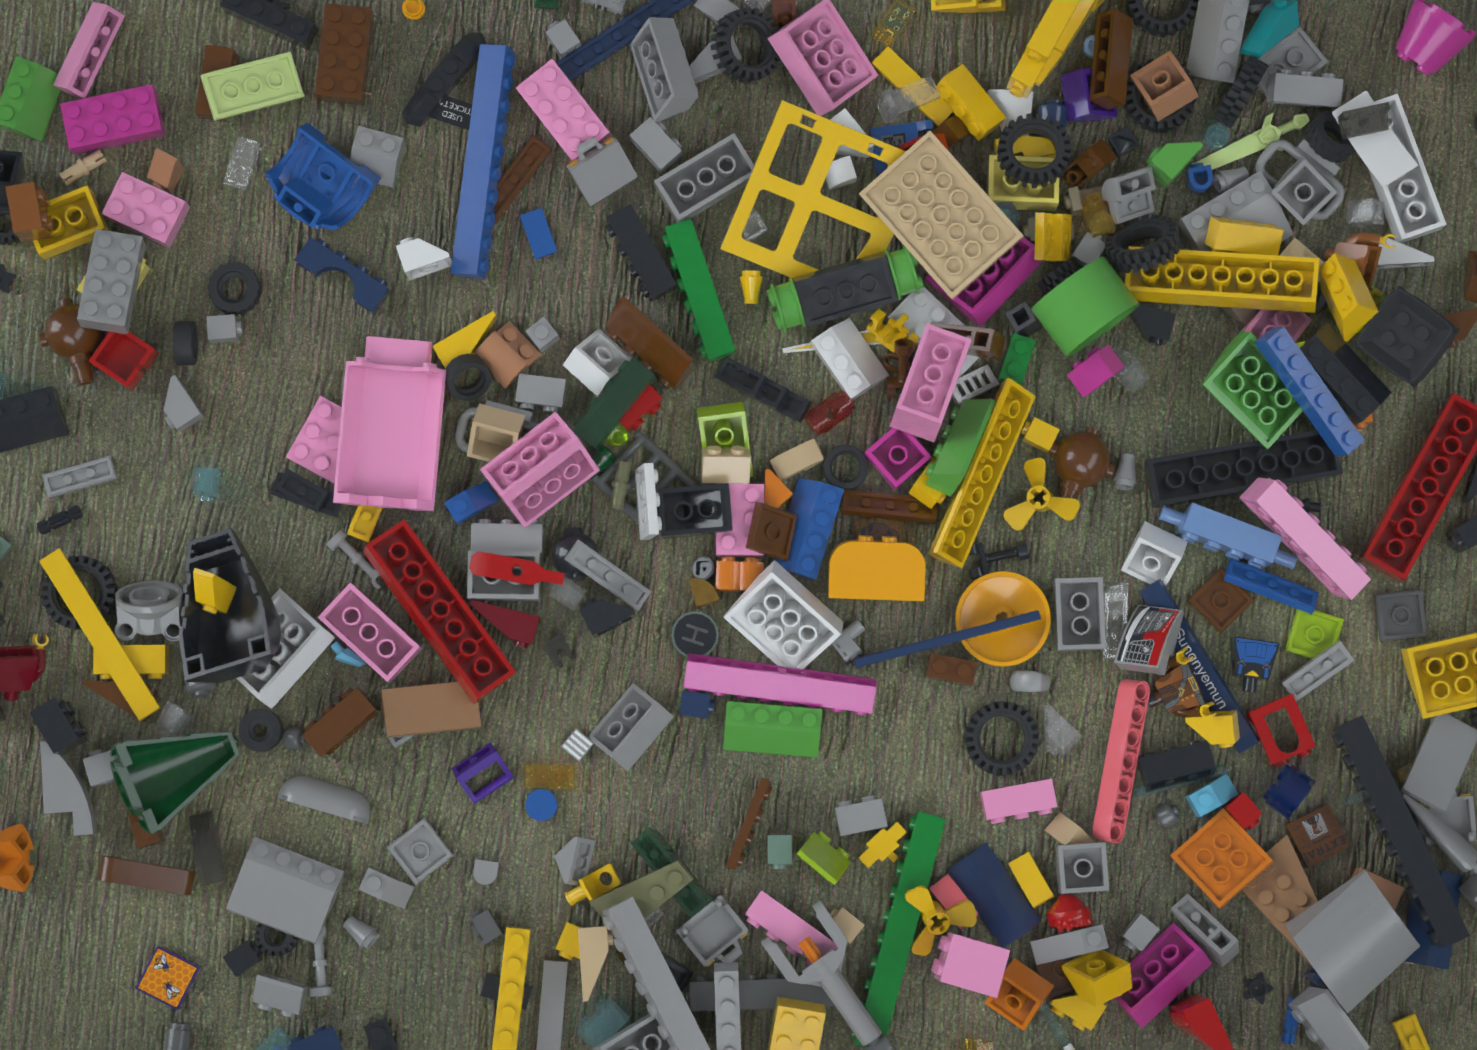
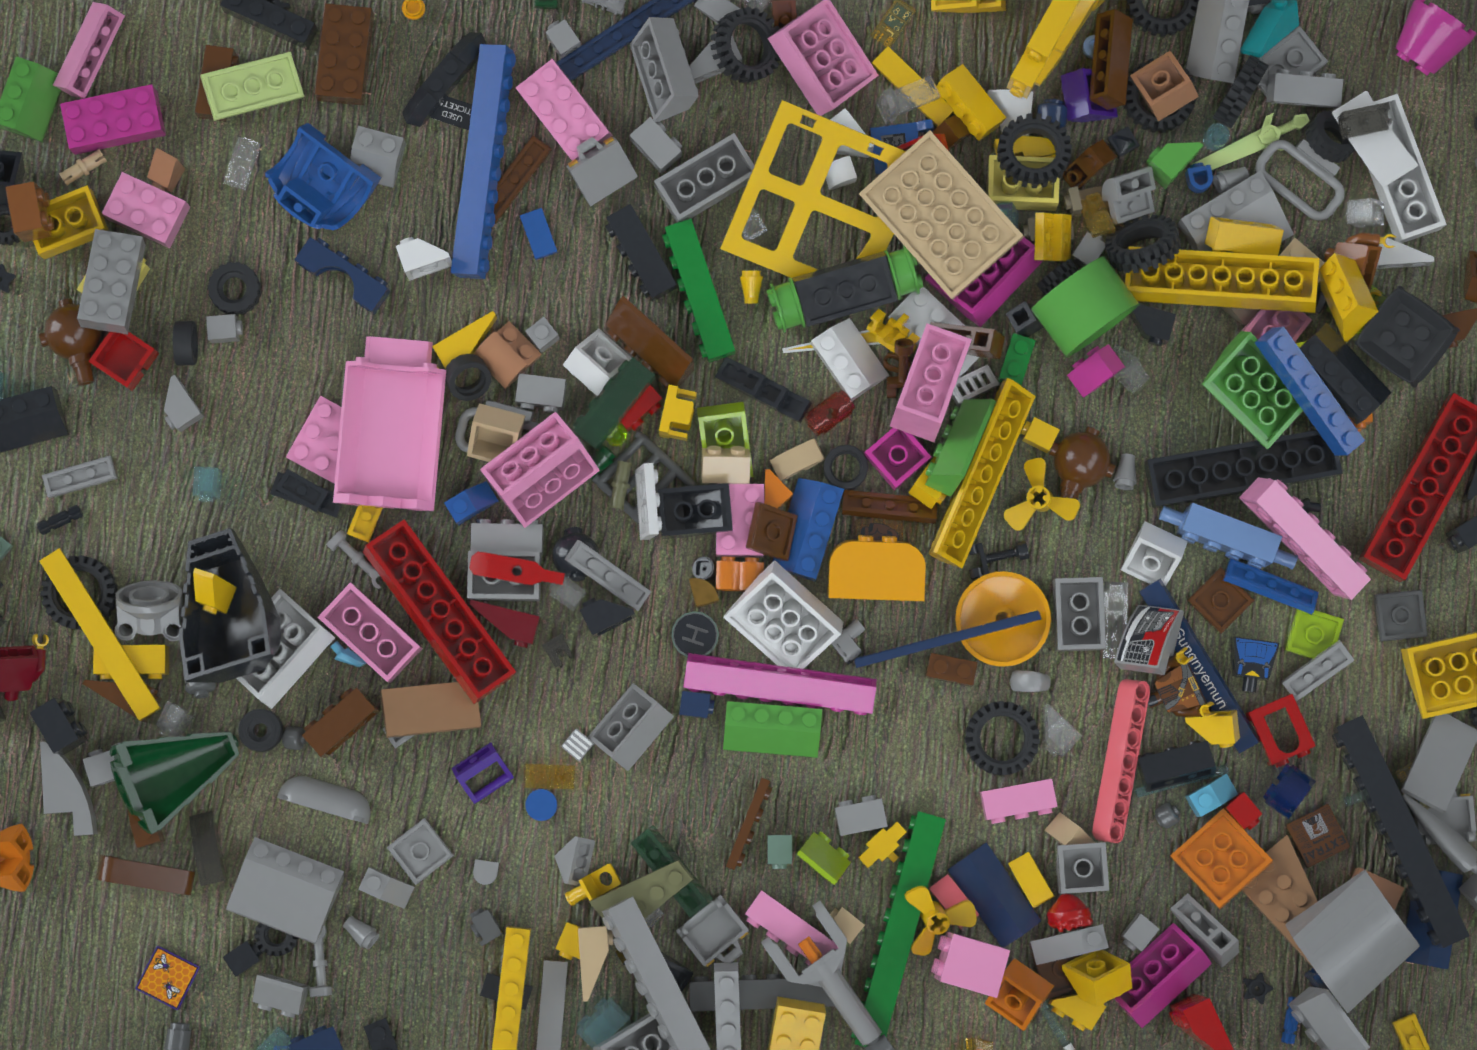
light grey slope [1270,158,1337,226] -> none
none -> yellow panel [659,385,697,441]

